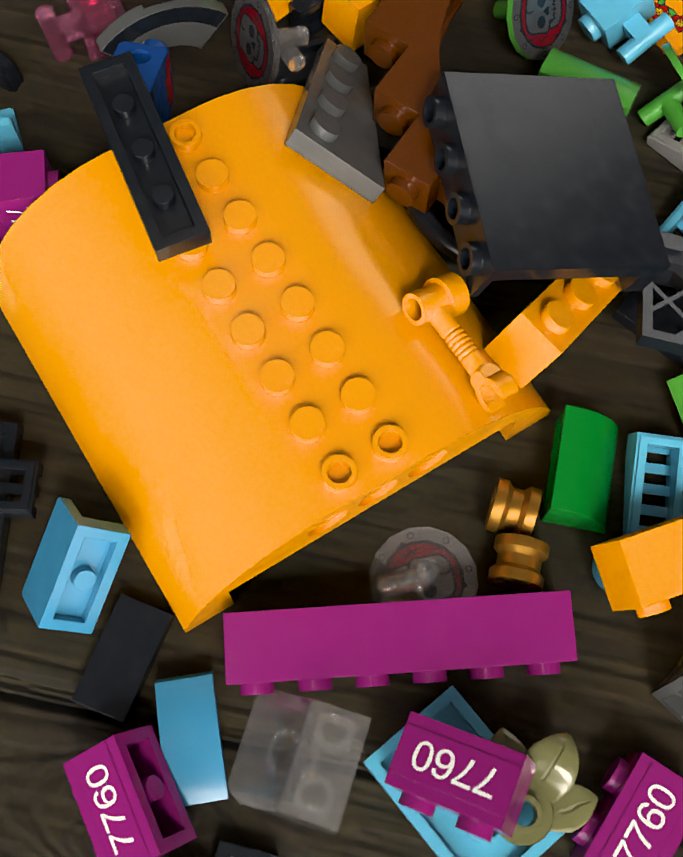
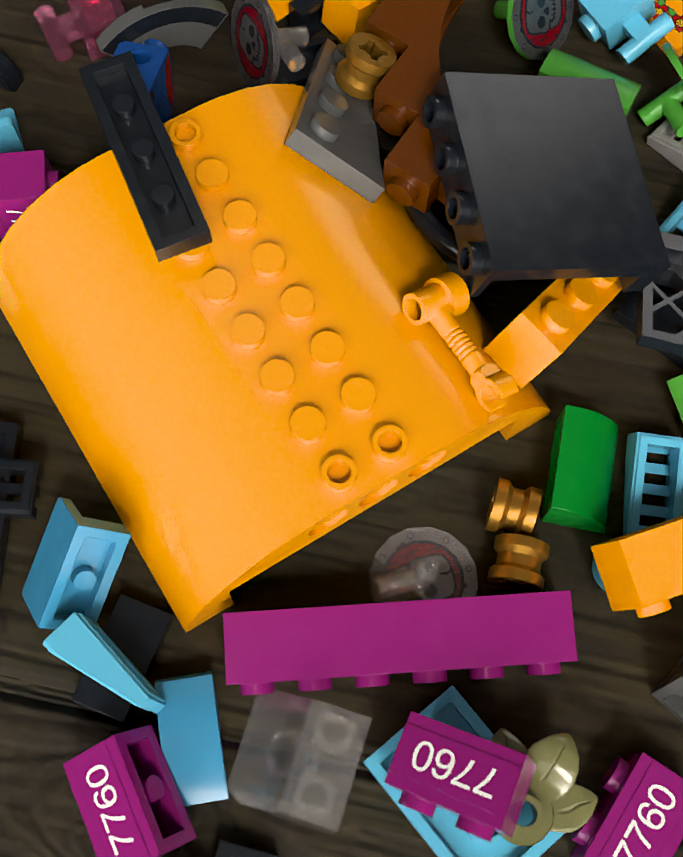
none -> medium azure slope [43,612,166,714]
none -> pearl gold wheel [334,32,397,100]

